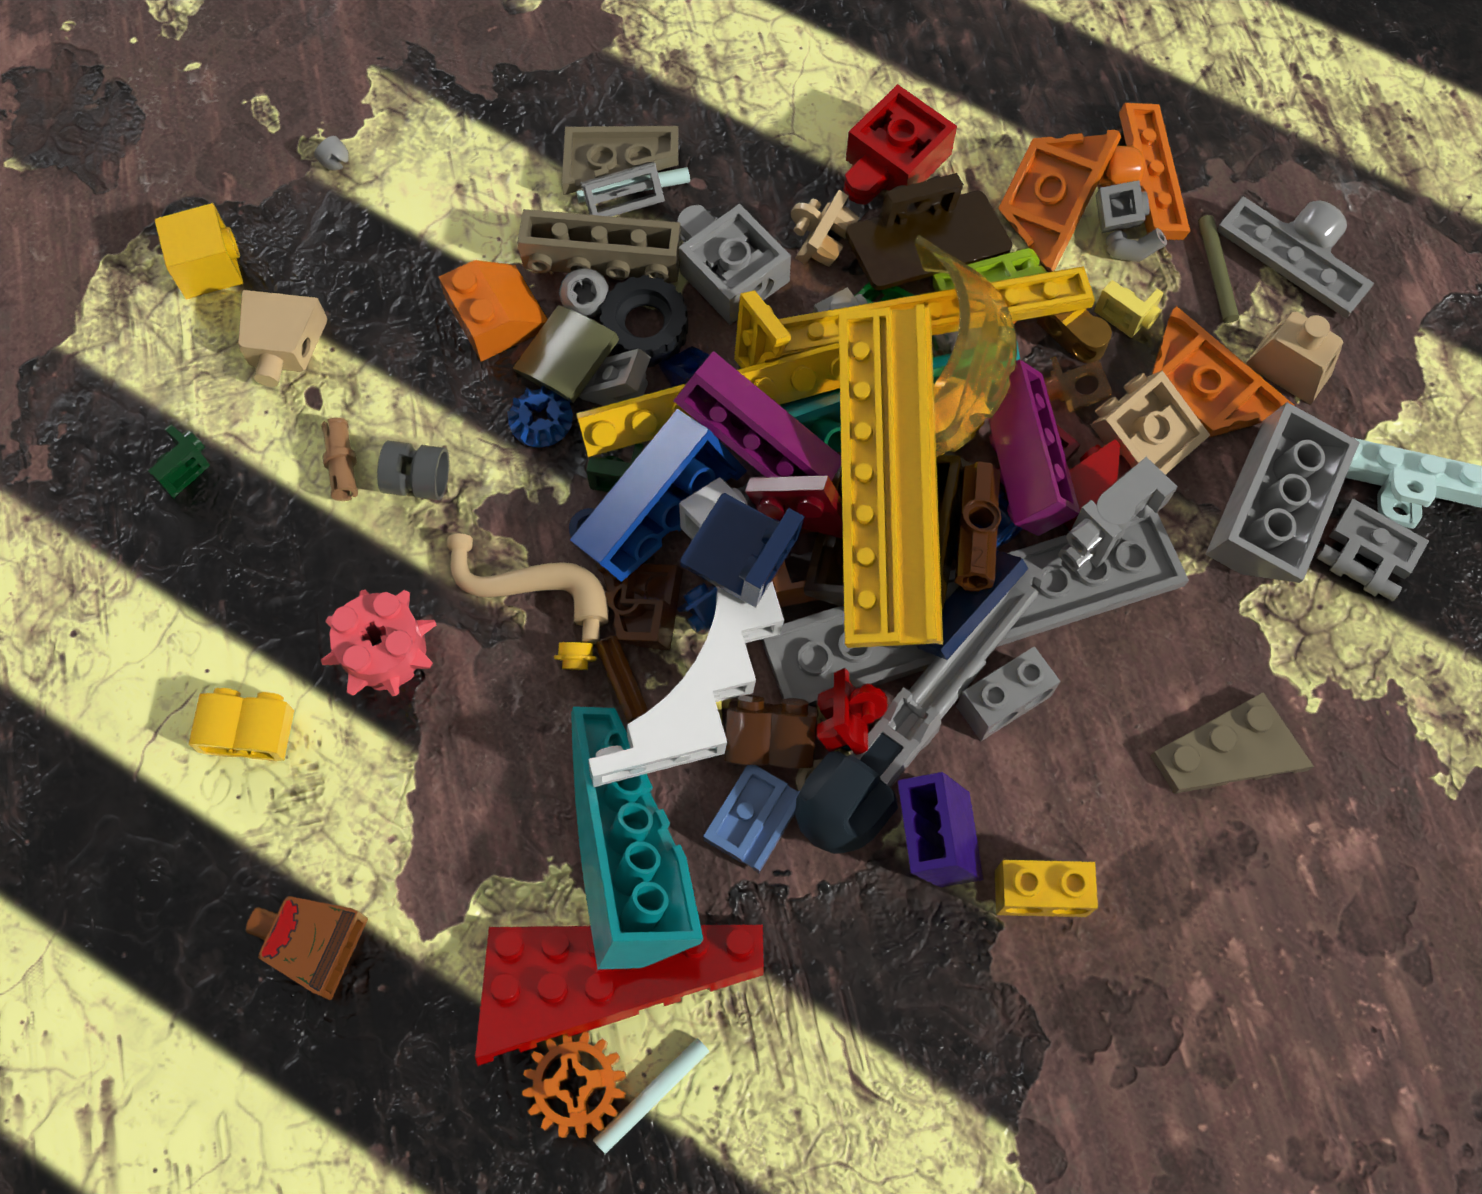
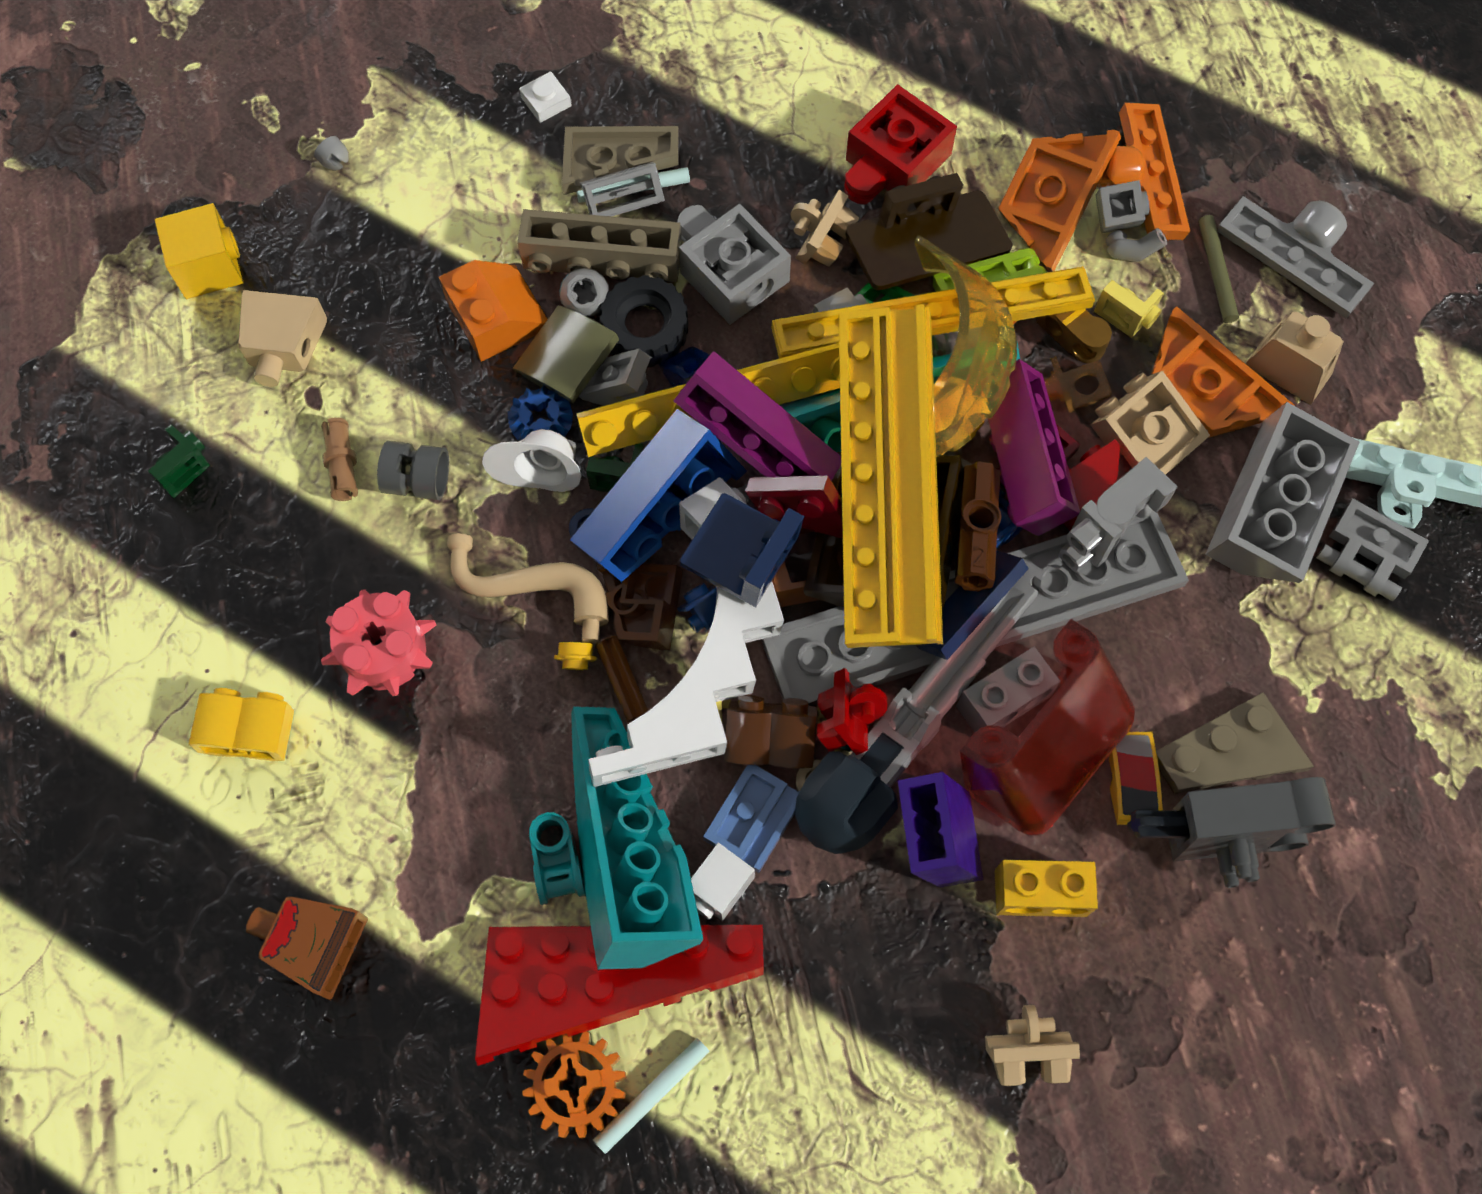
yellow wing [734,290,791,369] -> none
none -> white piece [482,429,582,492]
none -> white plate [519,71,572,123]
none -> teal piece [529,812,586,905]
none -> white brick [691,842,755,921]
none -> clear red windscreen [959,619,1135,836]
none -> tan hips [985,1005,1080,1086]
none -> slope [1106,732,1163,825]
none -> dark grey piece [1127,777,1336,888]

